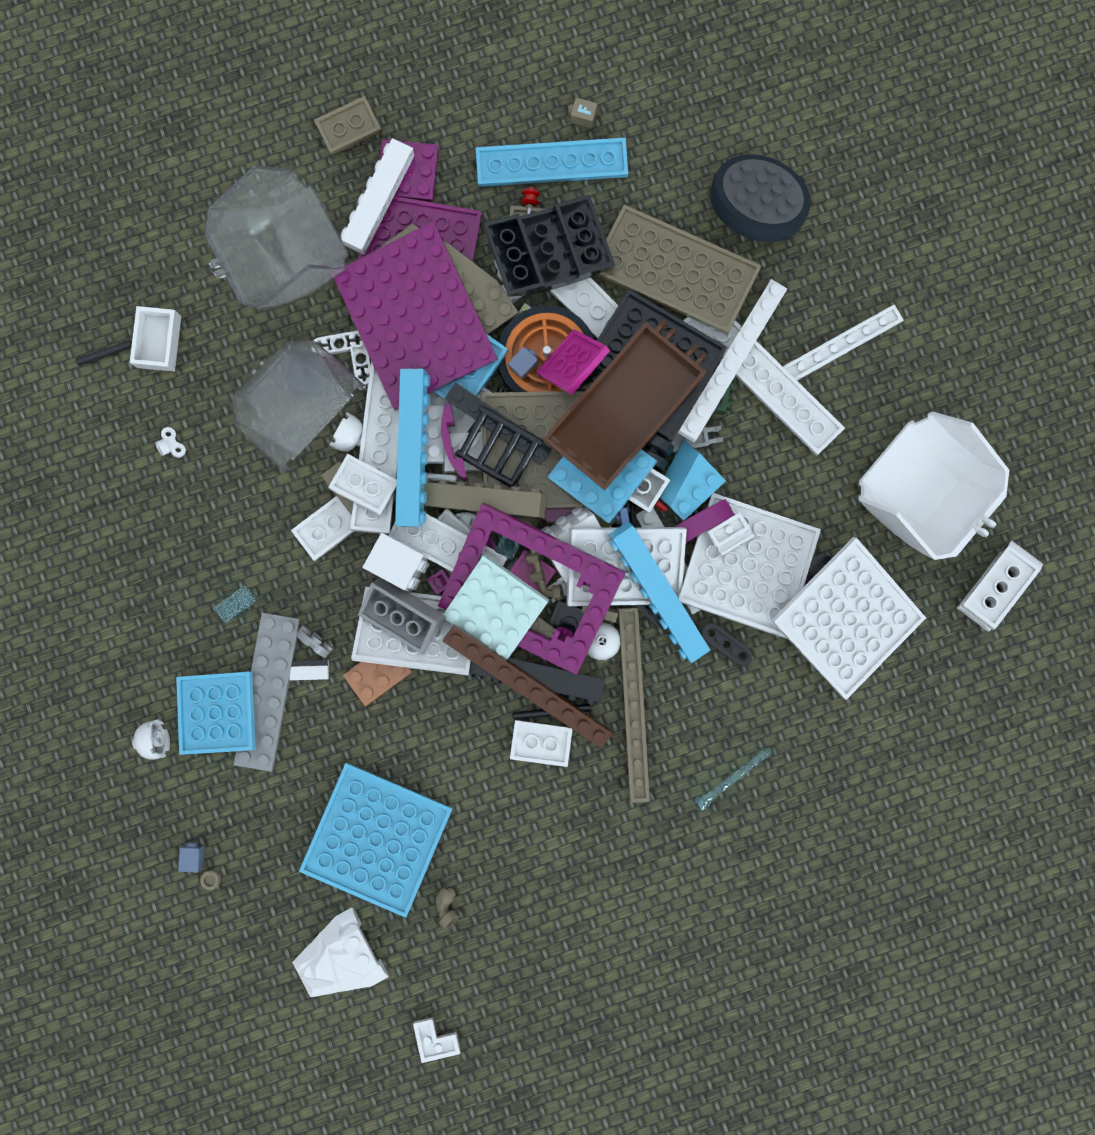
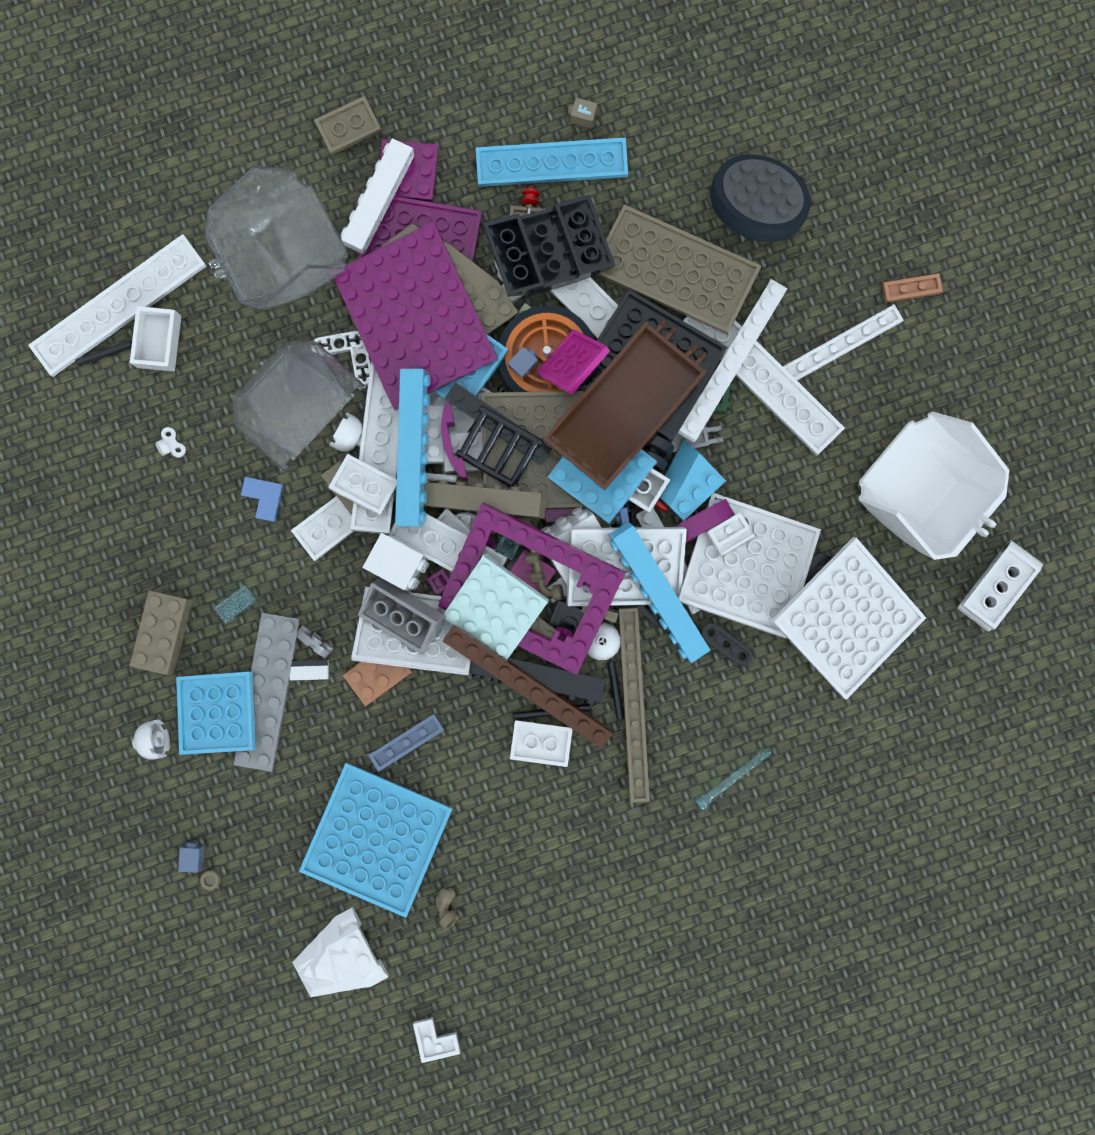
none -> white plate [28,234,206,377]
none -> dark tan brick [130,591,193,675]
none -> medium blue tile [241,477,284,522]
none -> sand blue plate [368,714,445,772]
none -> black bar [607,662,624,720]
none -> nougat plate [882,273,943,303]

